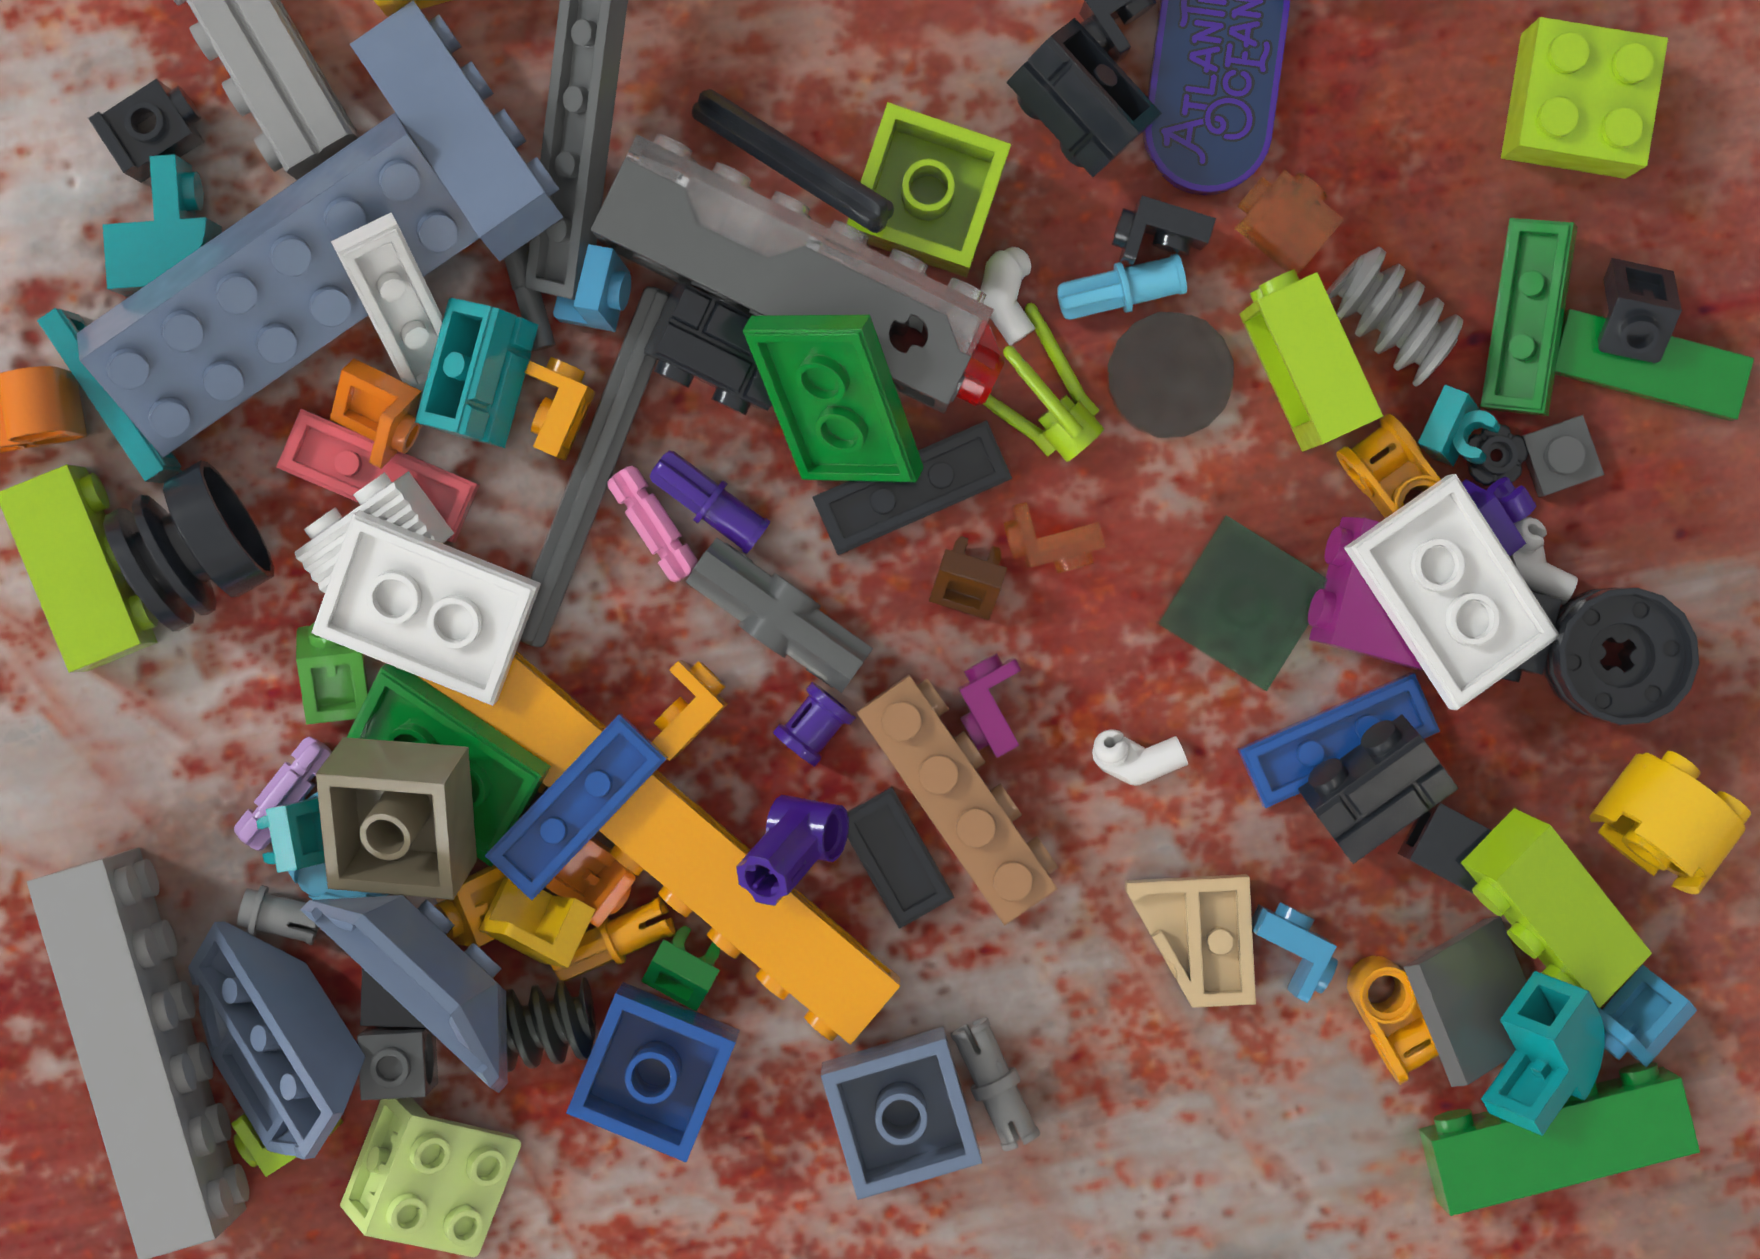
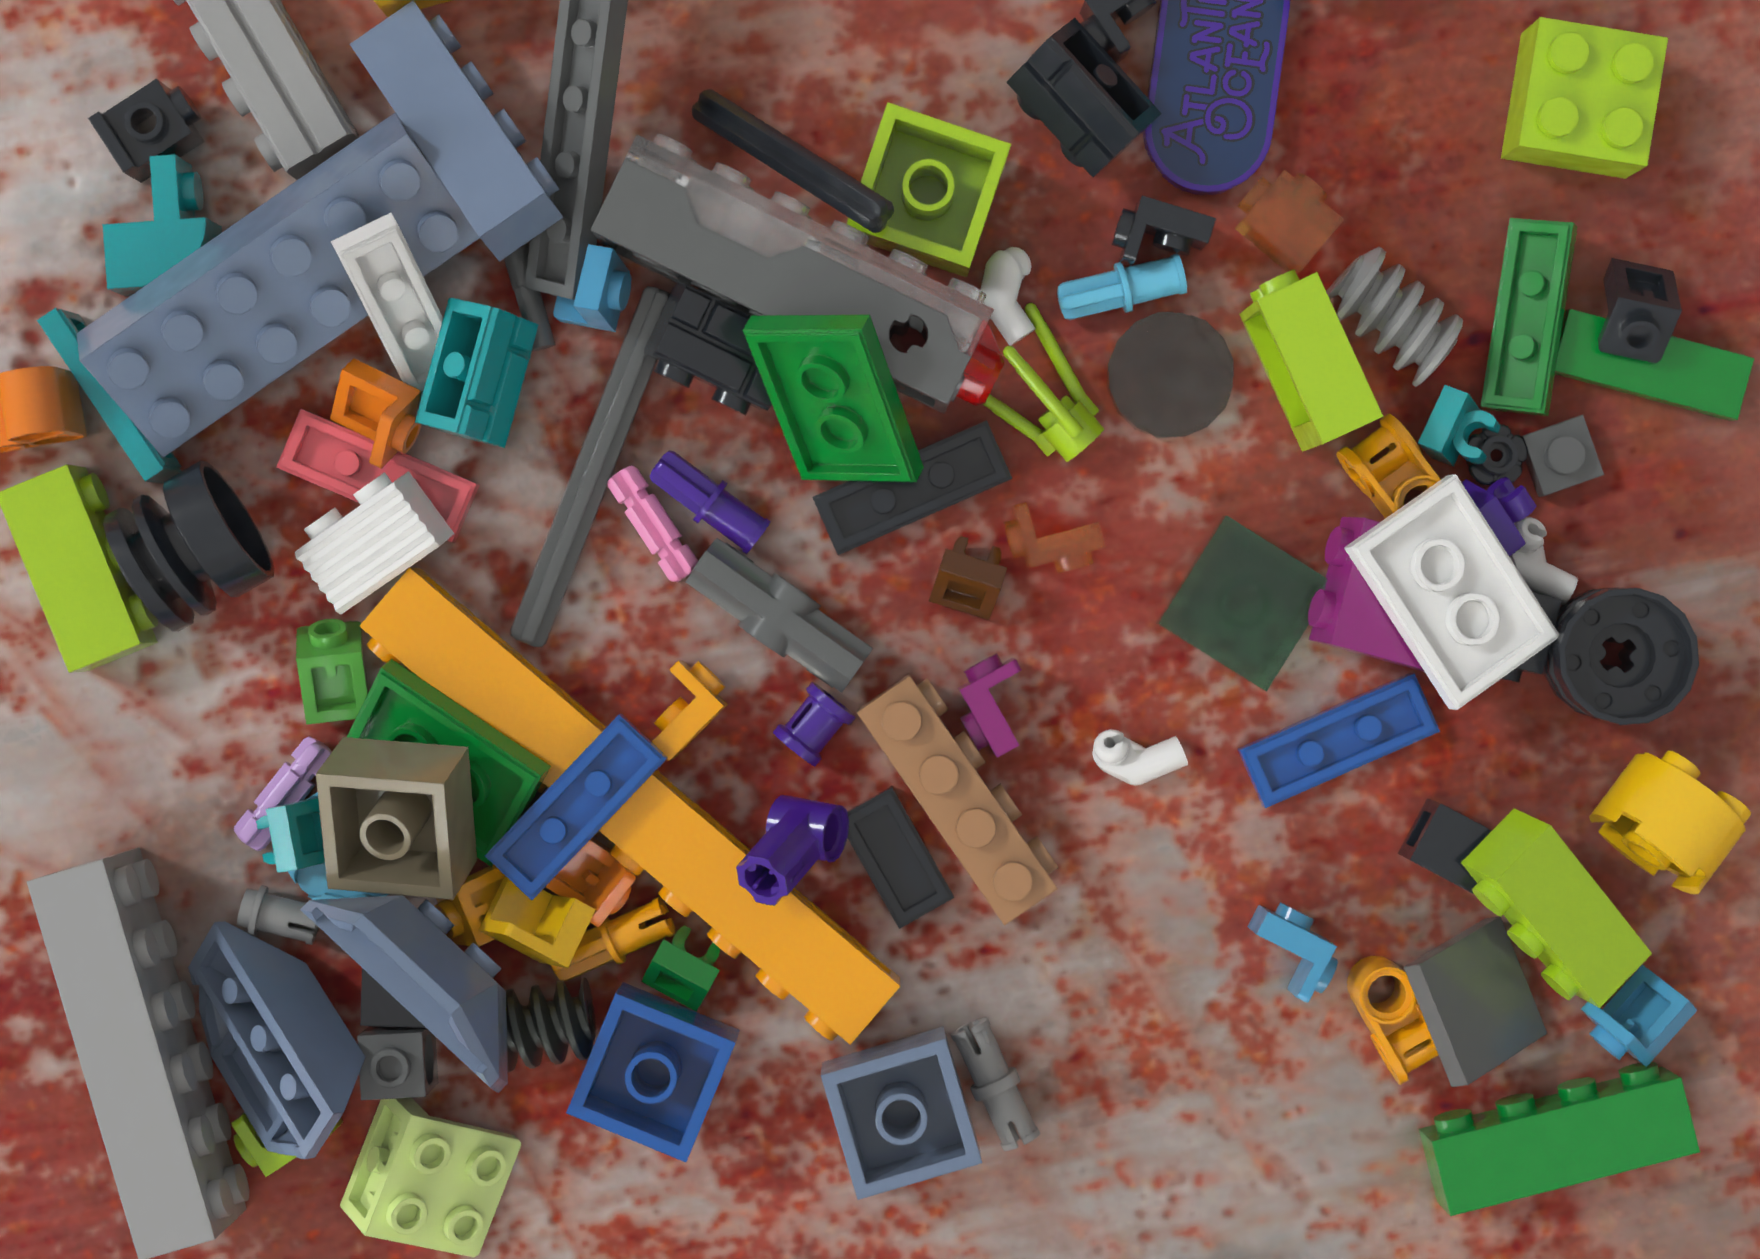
white tile [311,510,541,706] -> none
light orange bracket [524,357,596,461] -> none
tan wing [1125,874,1256,1008] -> none
black brick [1298,714,1458,864] -> none
teal brick [1481,971,1605,1136] -> none

